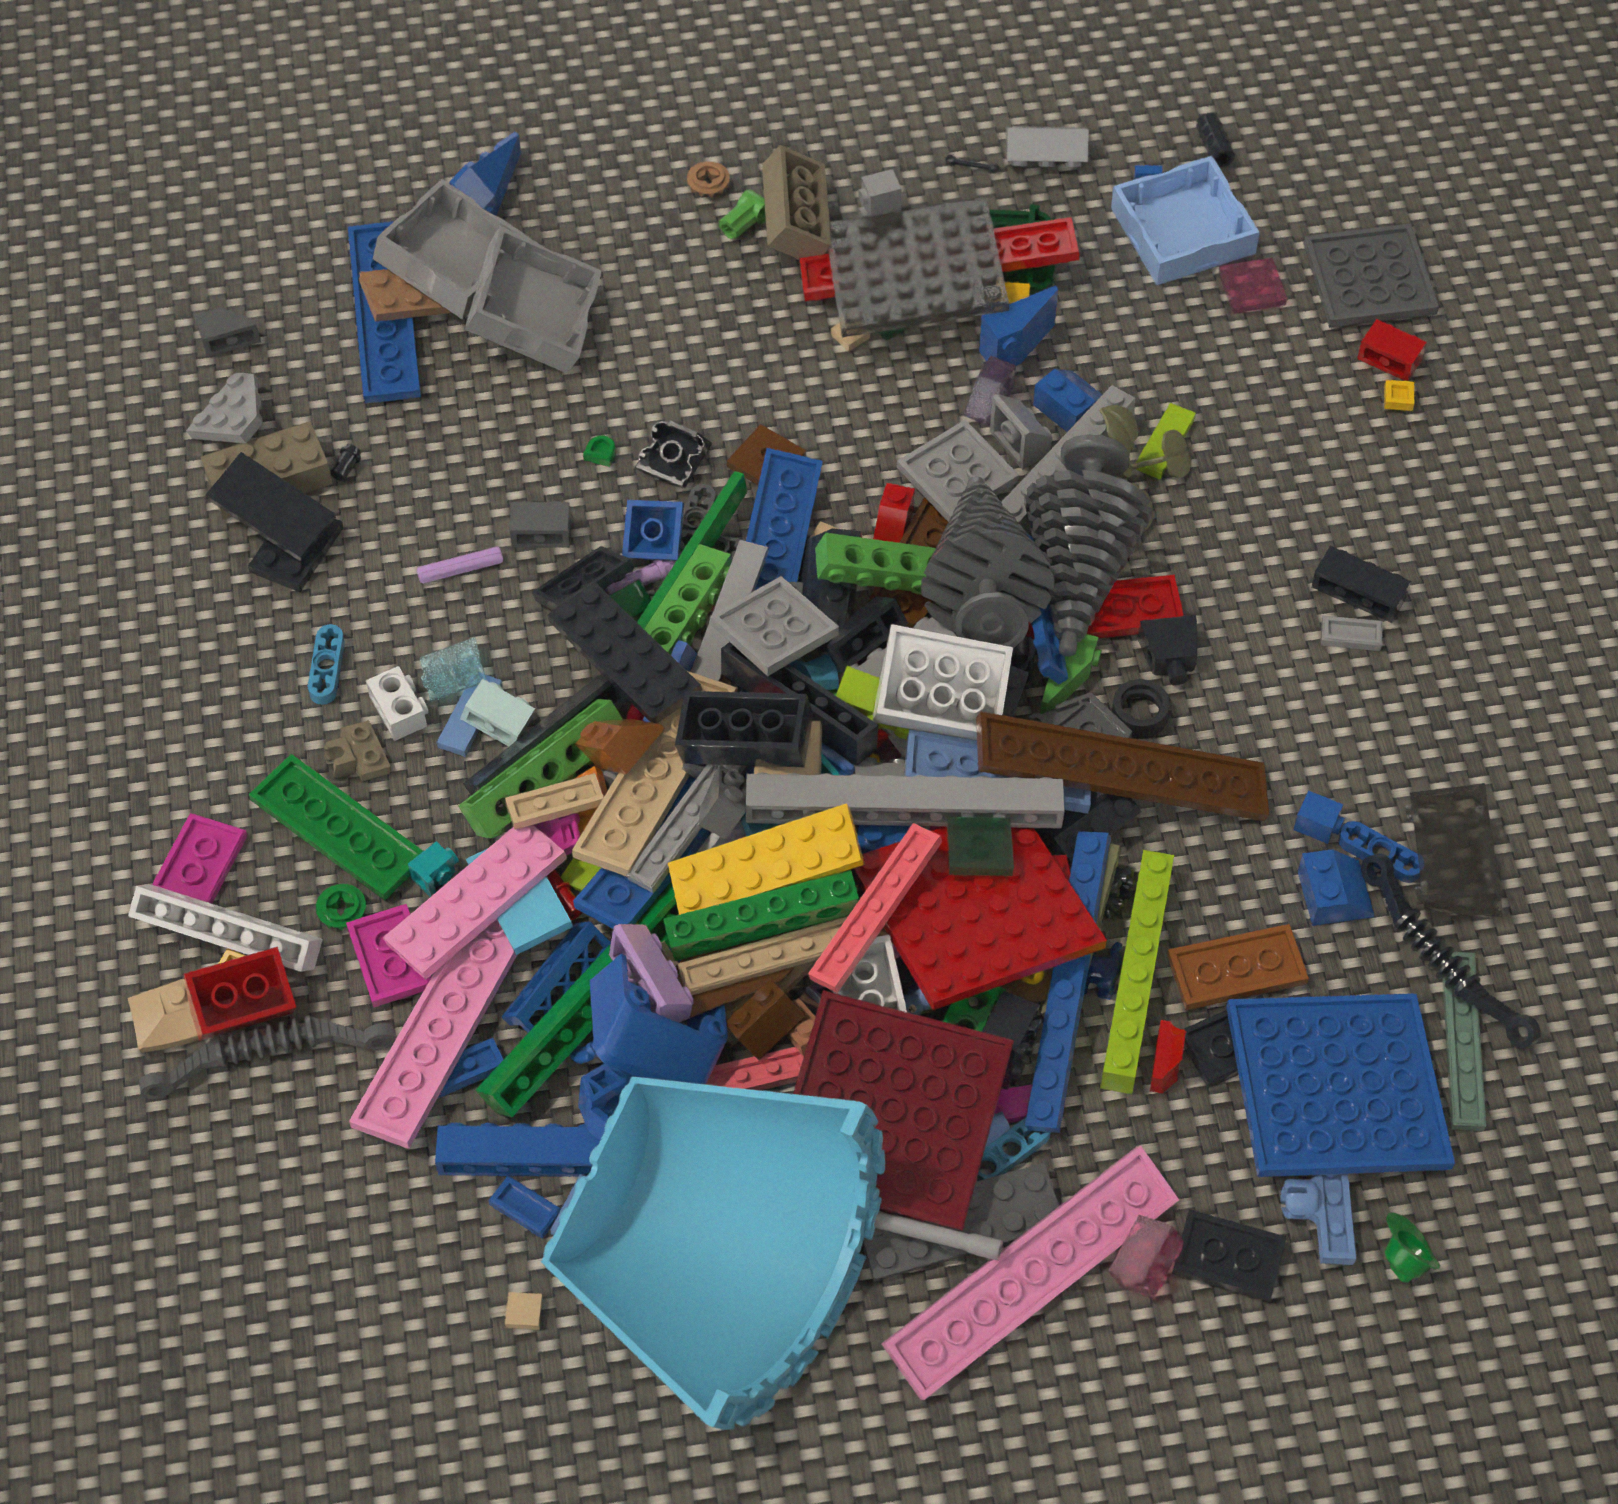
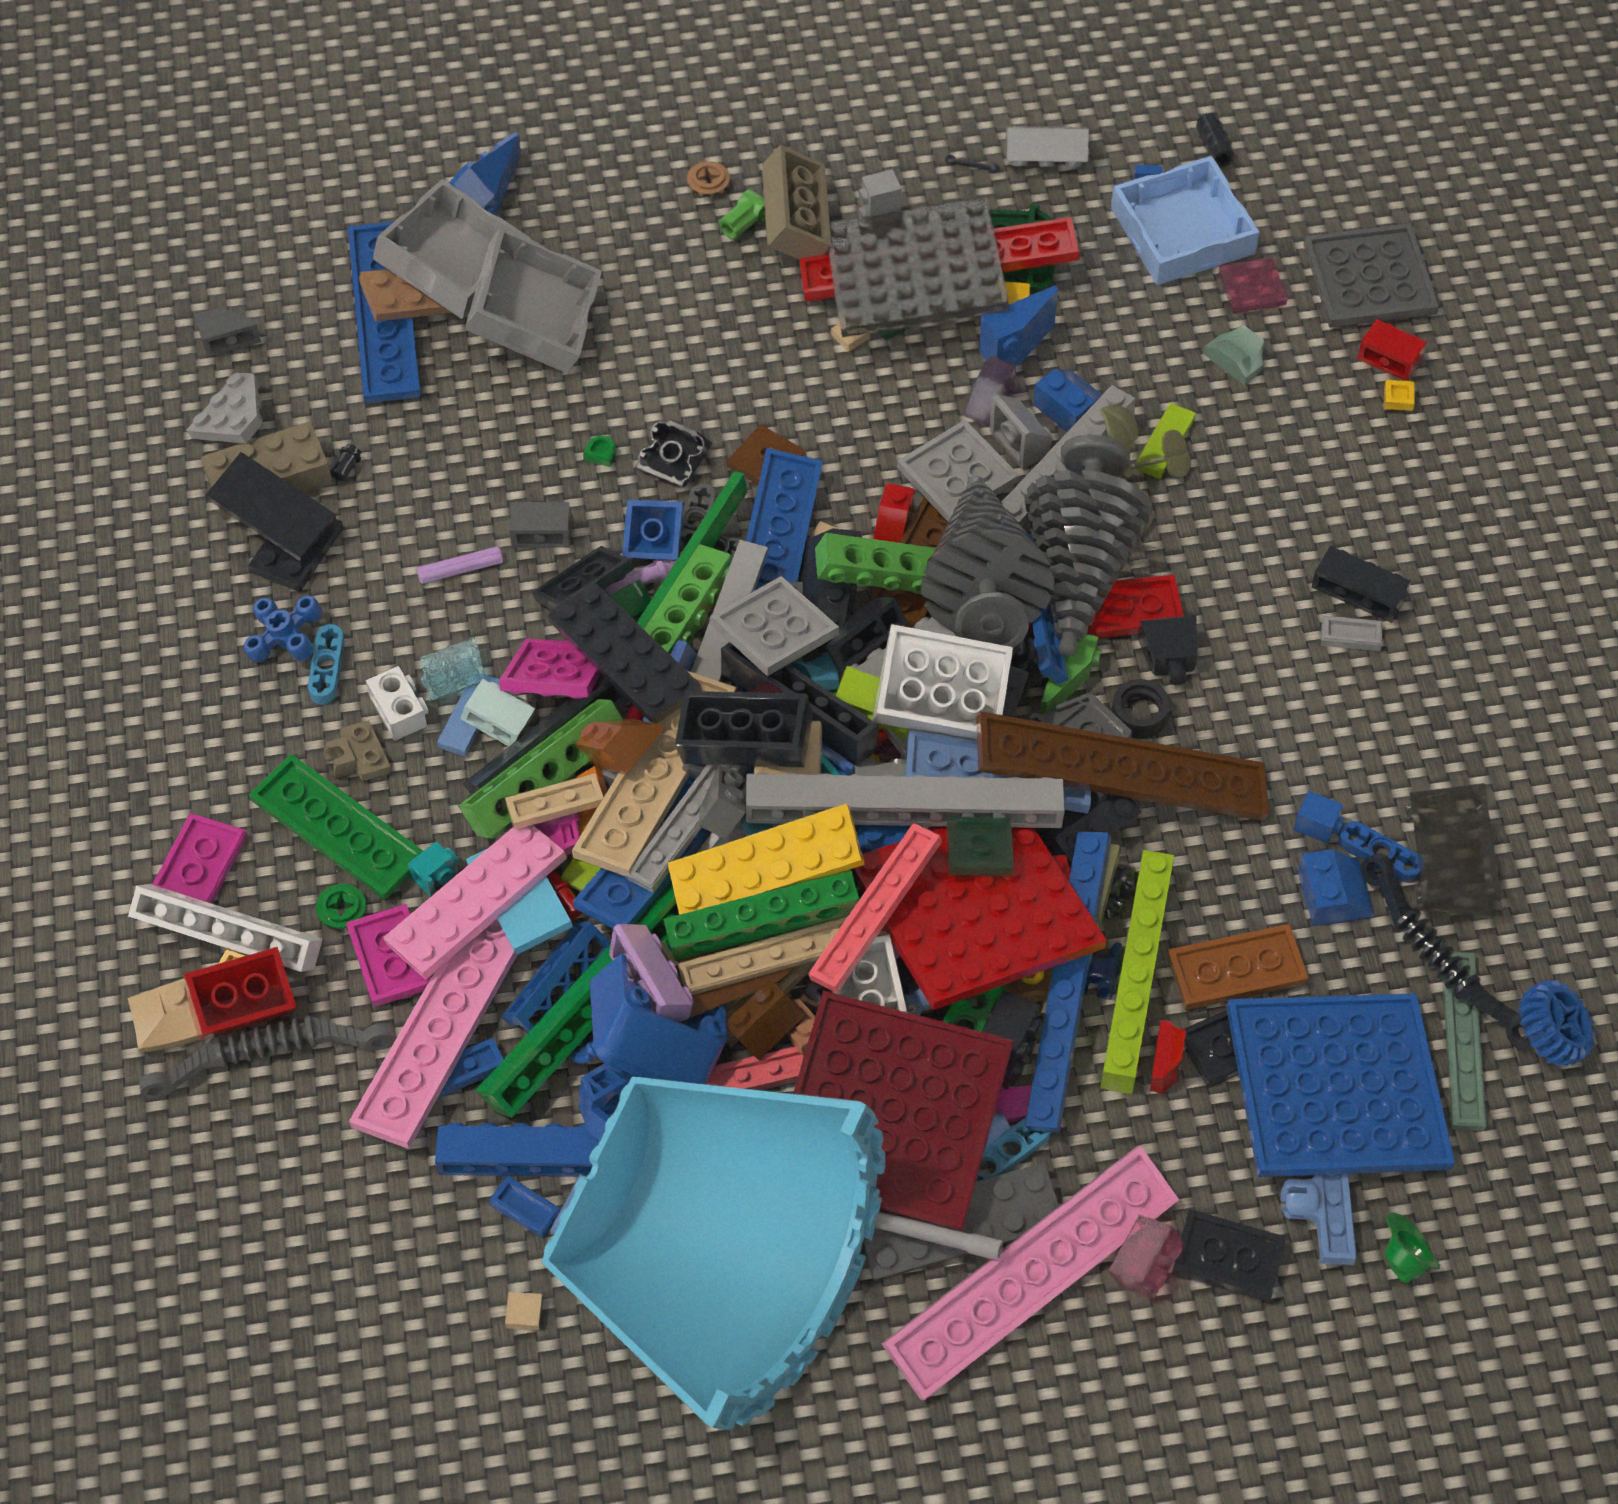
none -> blue gear [244,595,322,663]
none -> dark pink plate [499,638,601,699]
none -> sand green slope [1203,325,1265,385]
none -> blue gear [1518,980,1596,1067]

